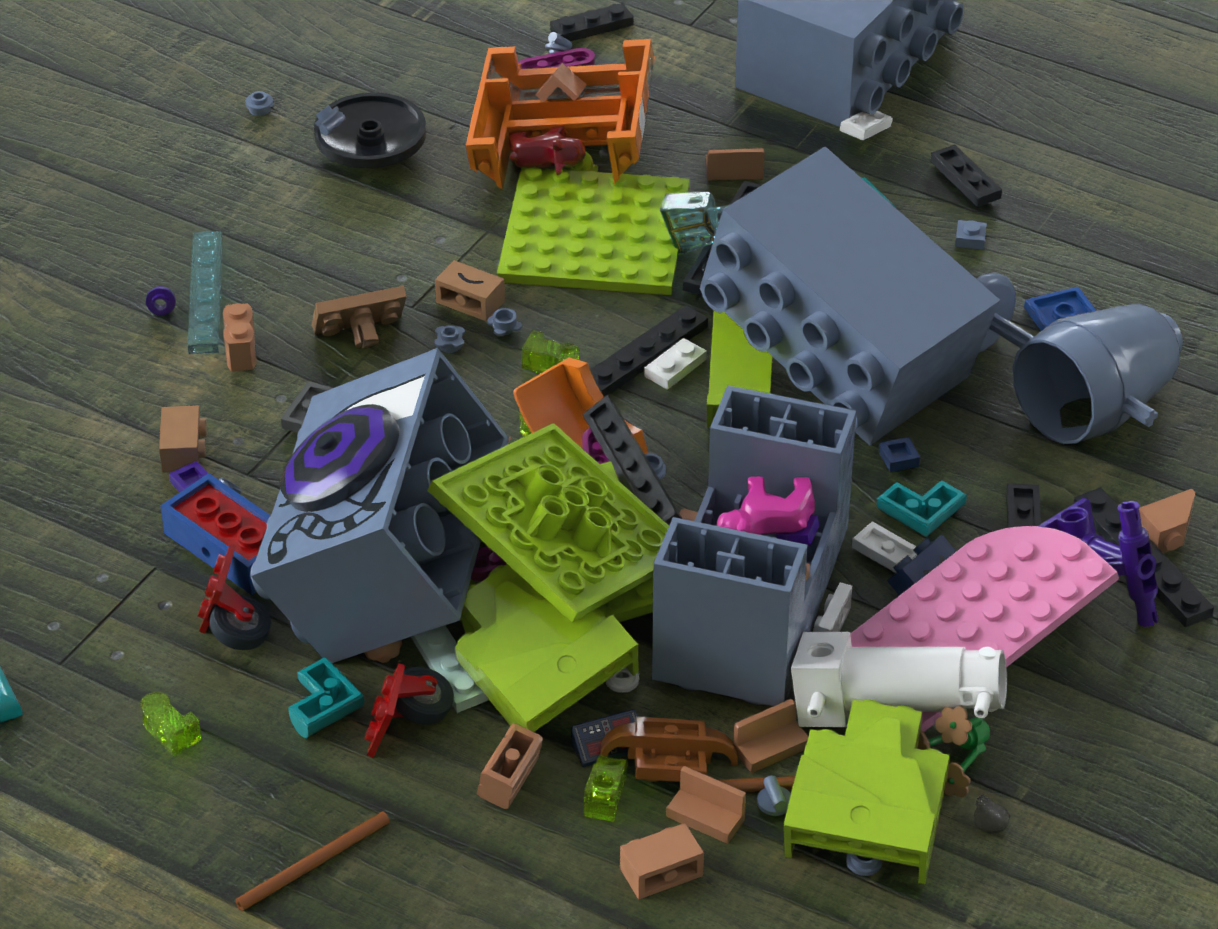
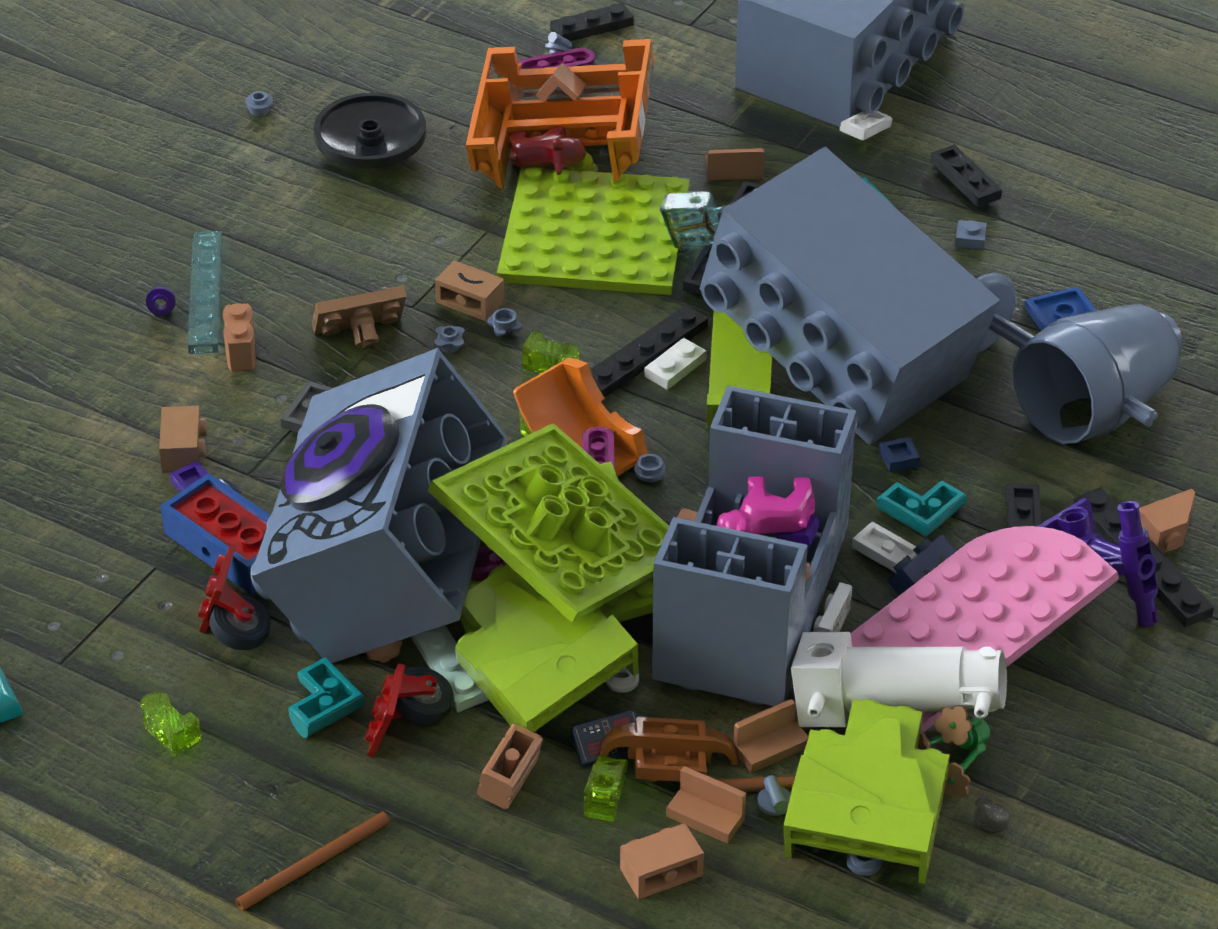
sand blue plate [315,105,346,135] -> none
black plate [583,395,682,525] -> none

